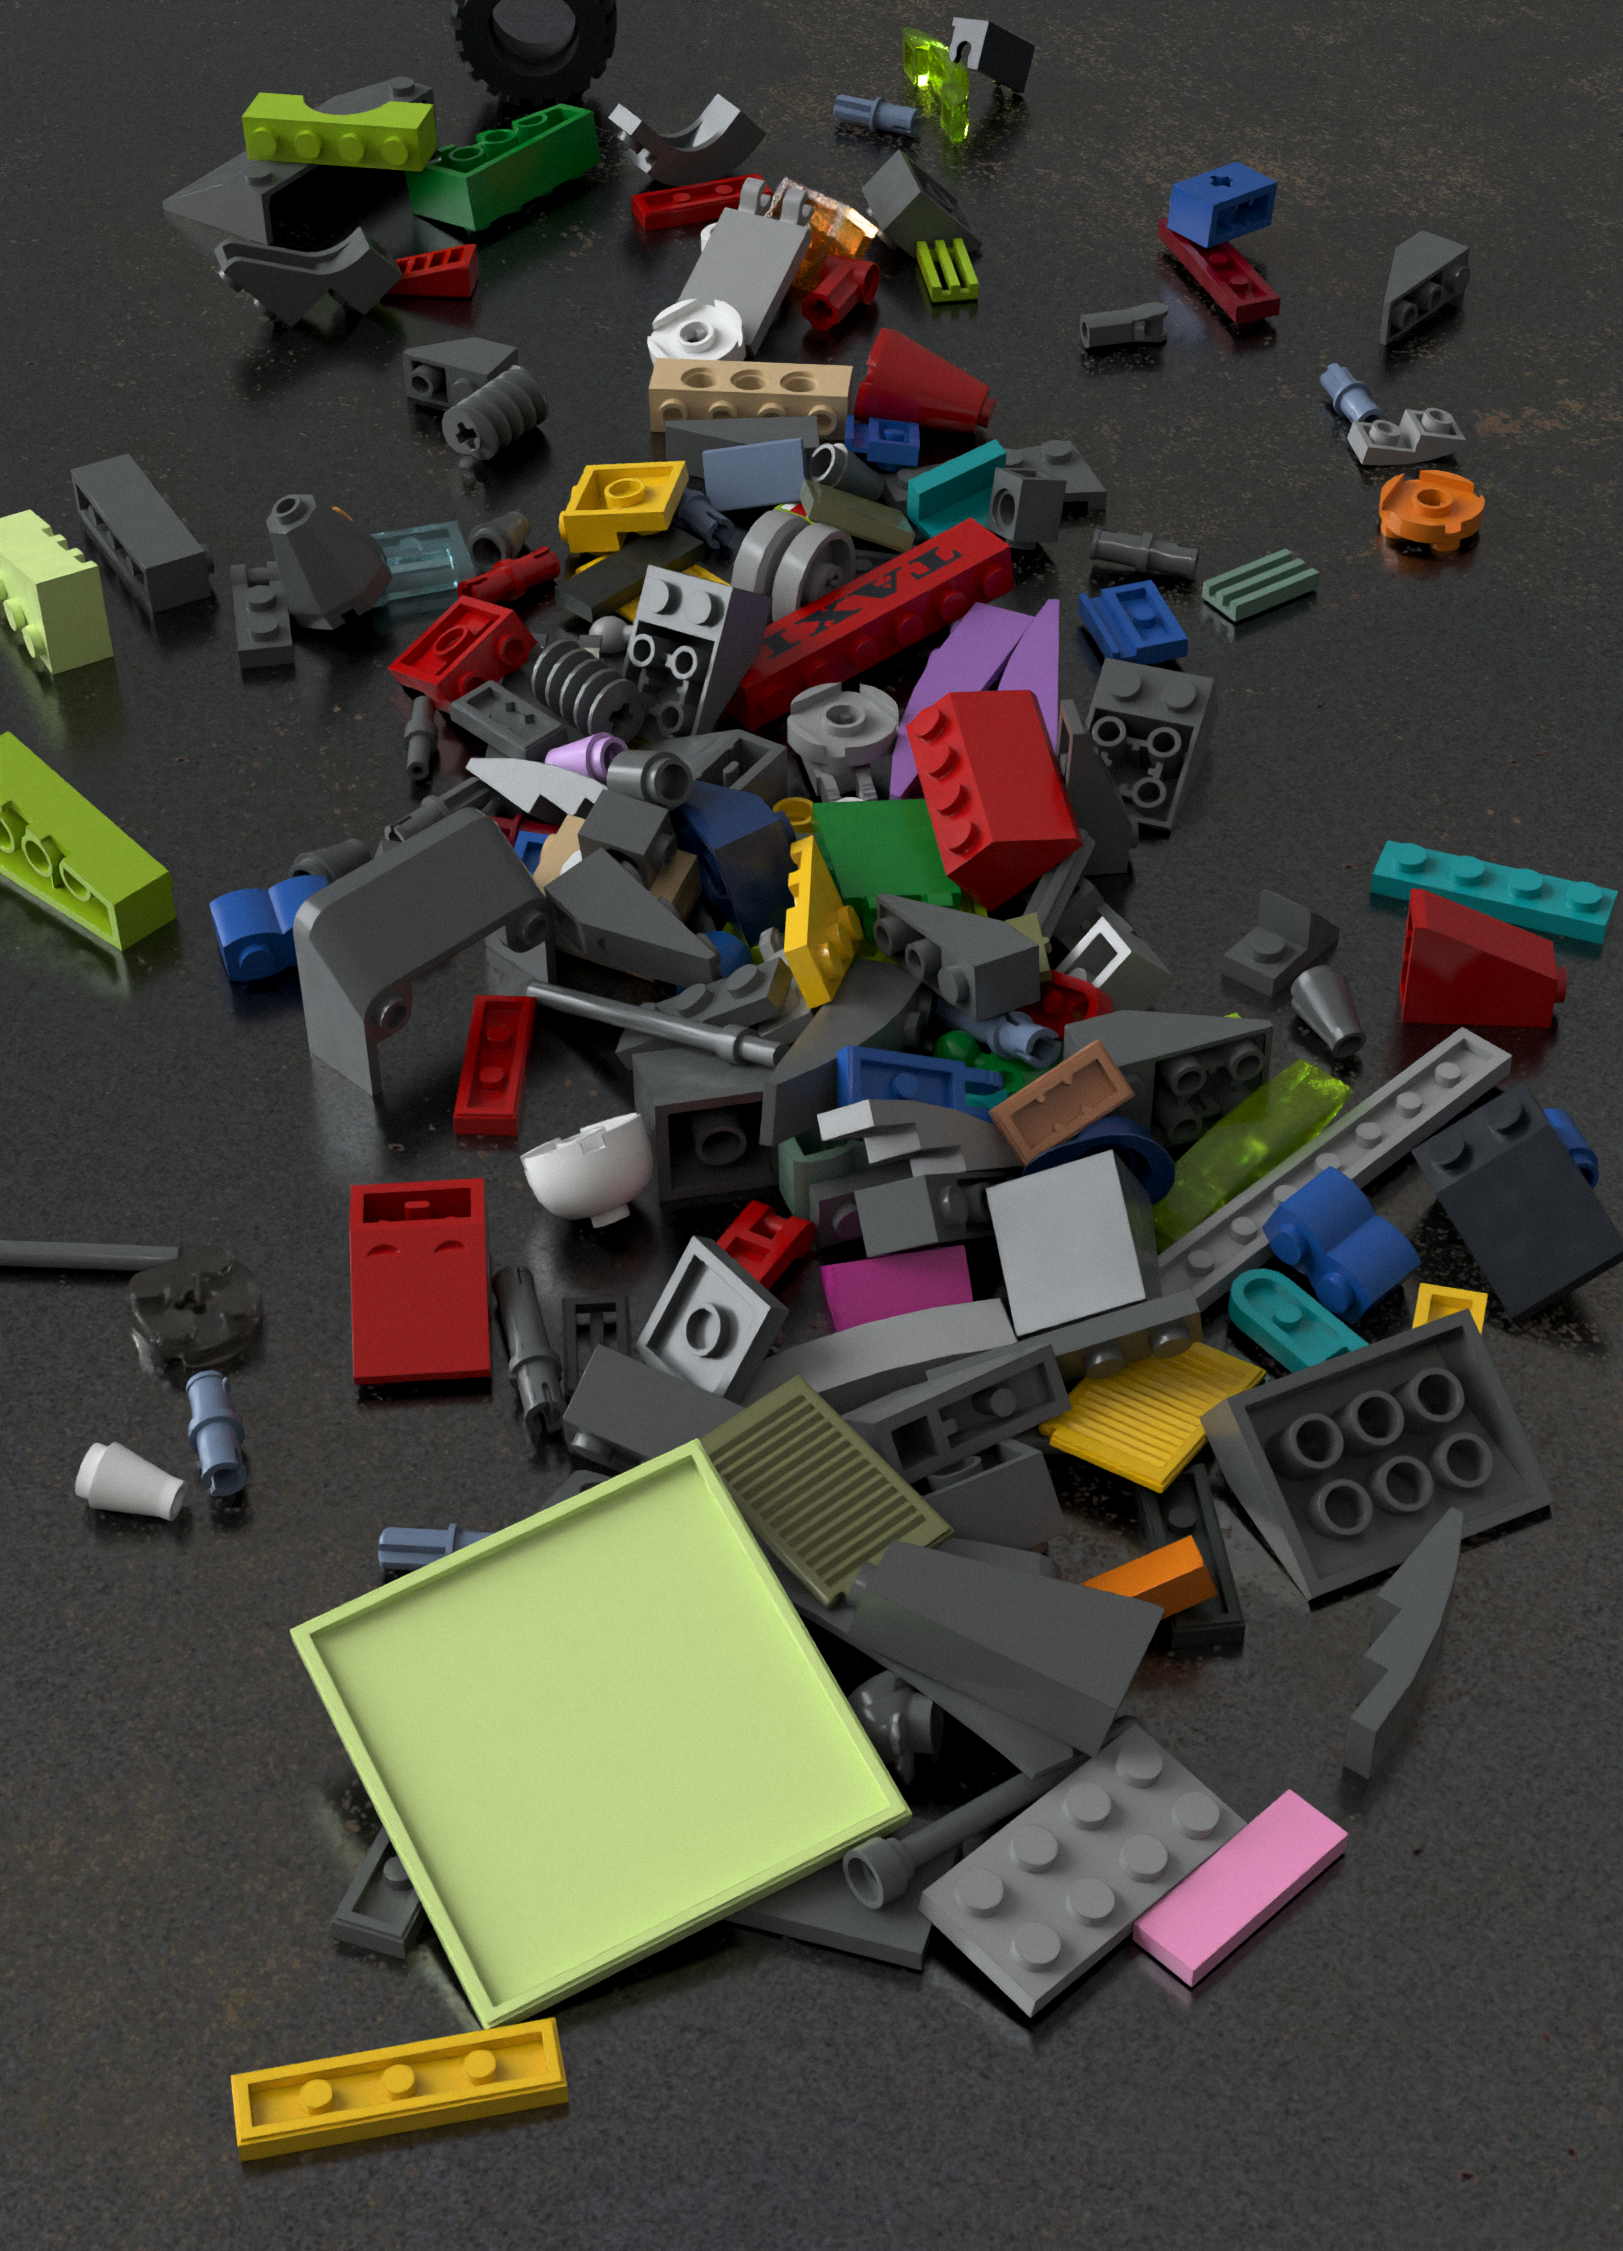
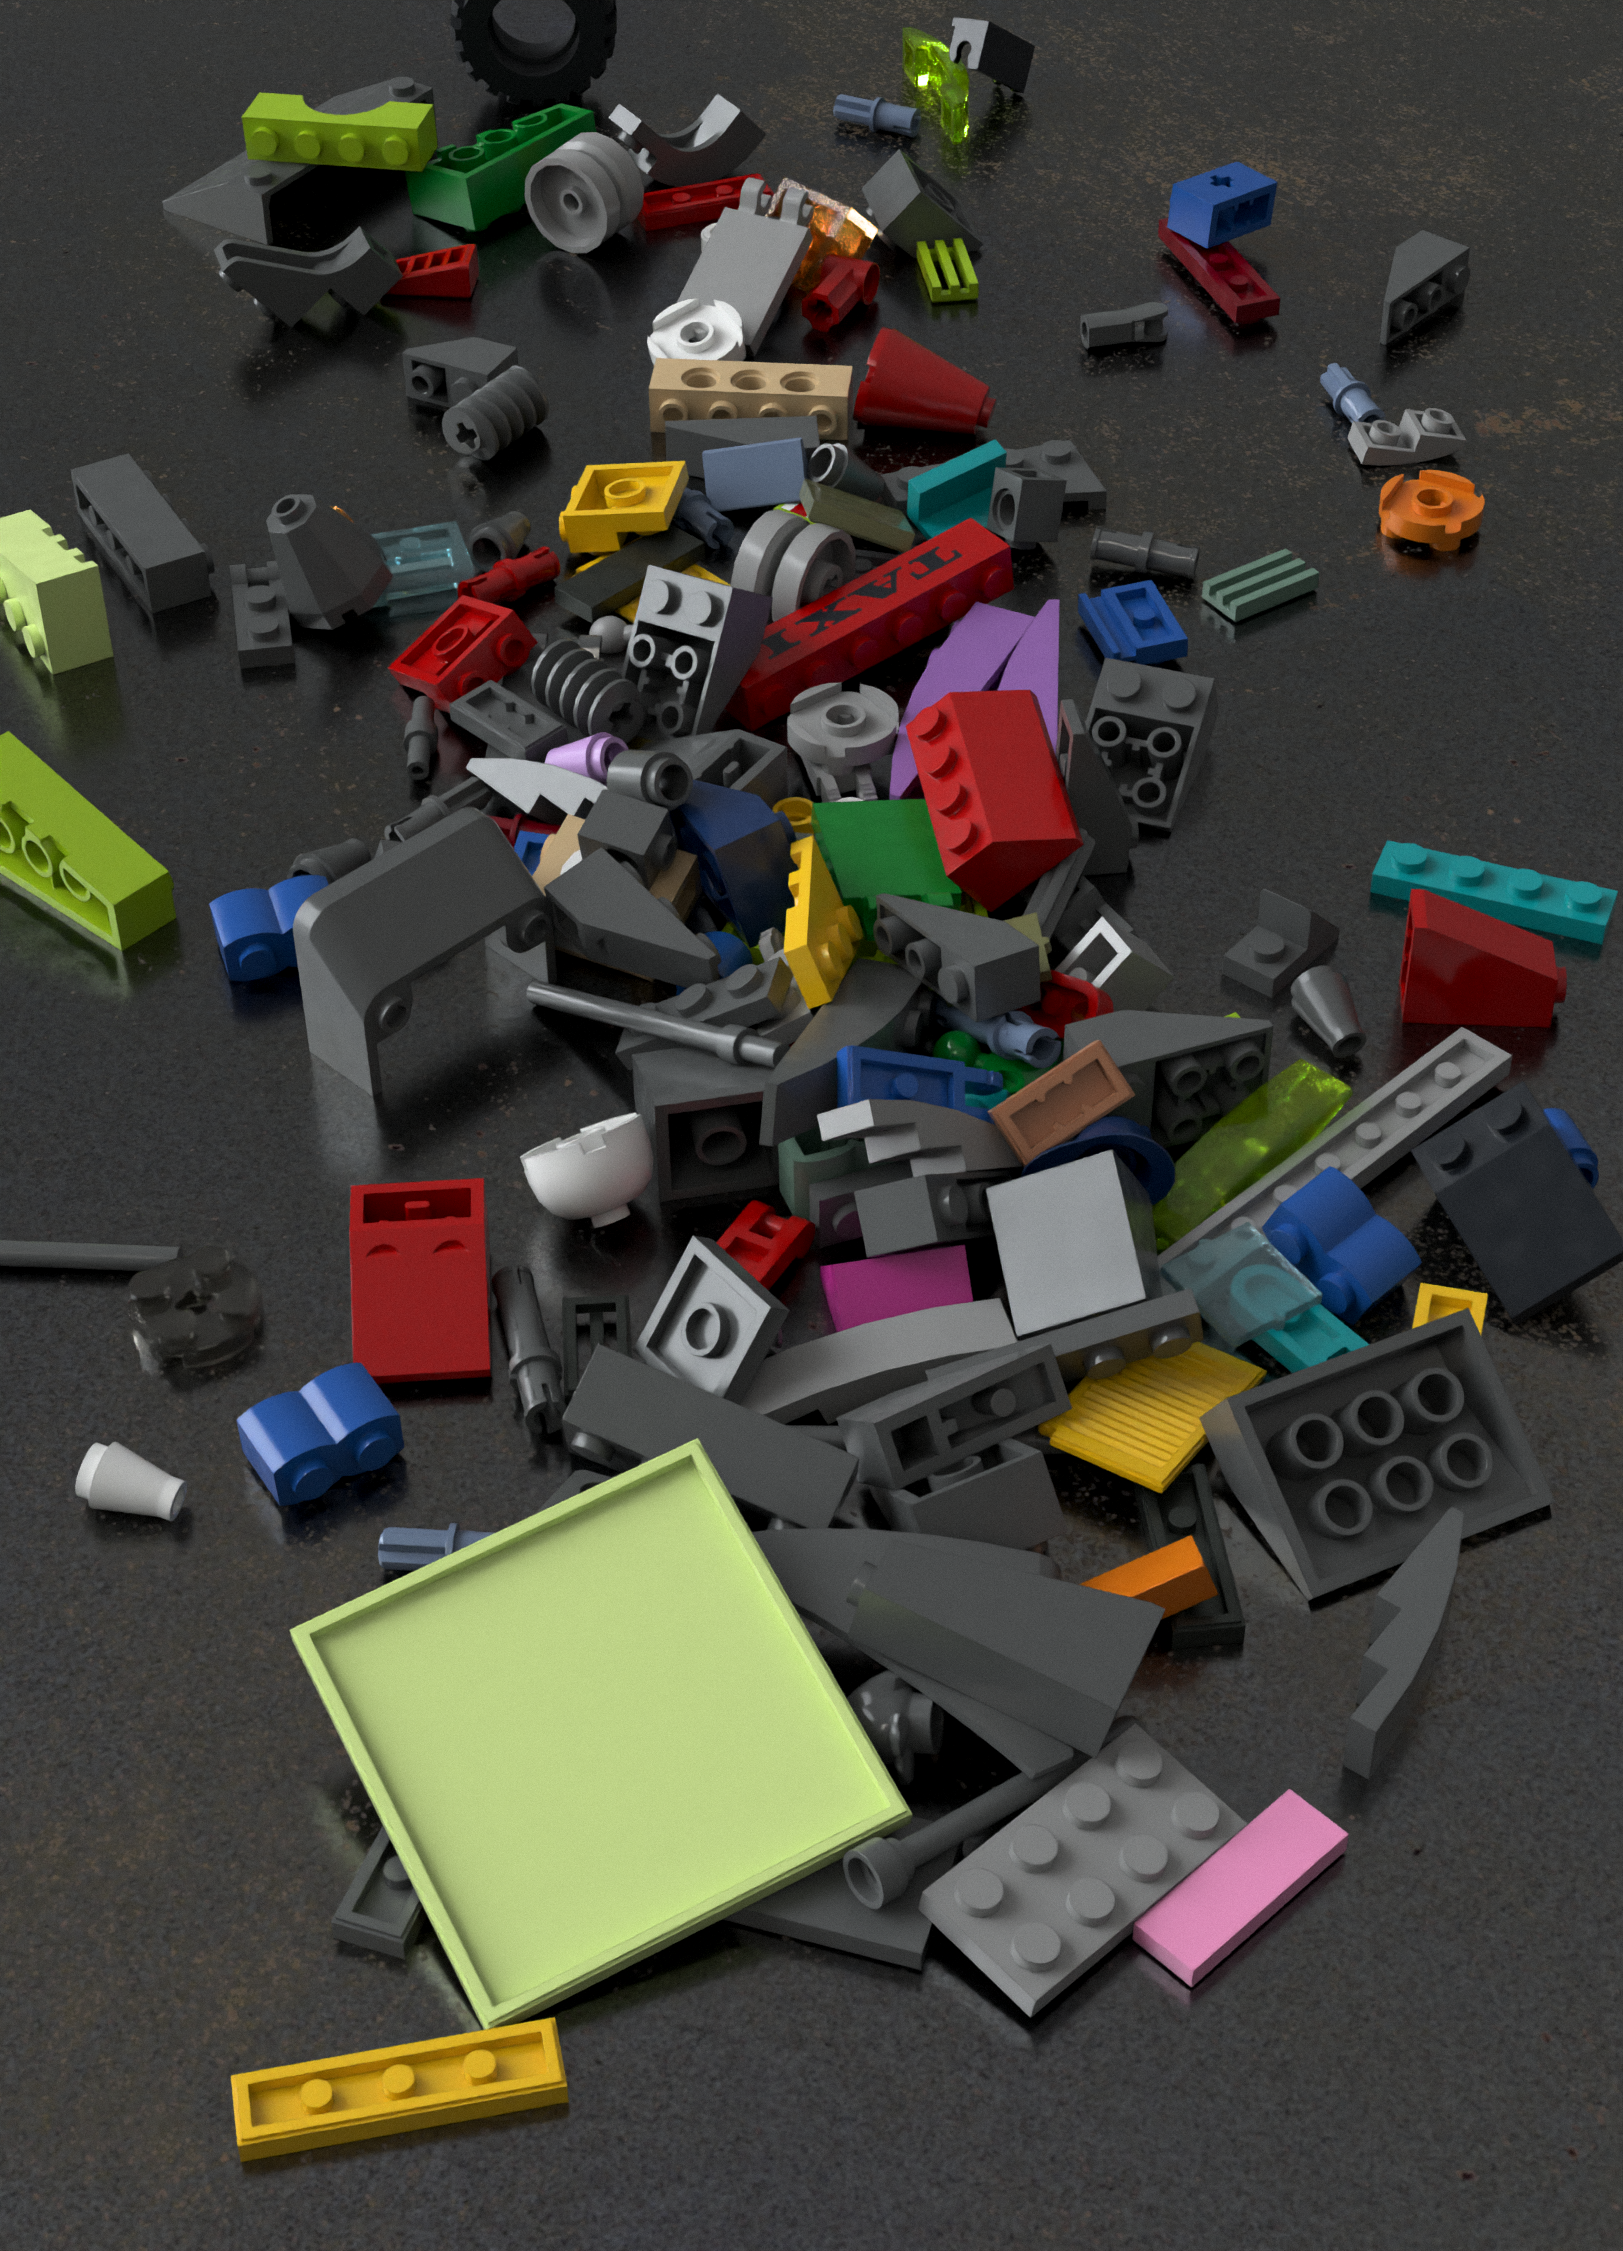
sand blue pin [186,1370,248,1496] -> none
red tile [453,995,538,1136] -> none
olive window [699,1374,955,1609] -> none
blue plate [844,414,920,472] -> none
none -> blue brick [236,1363,405,1506]
none -> light grey wheel [525,132,644,253]
none -> clear light blue piece [1160,1222,1323,1348]

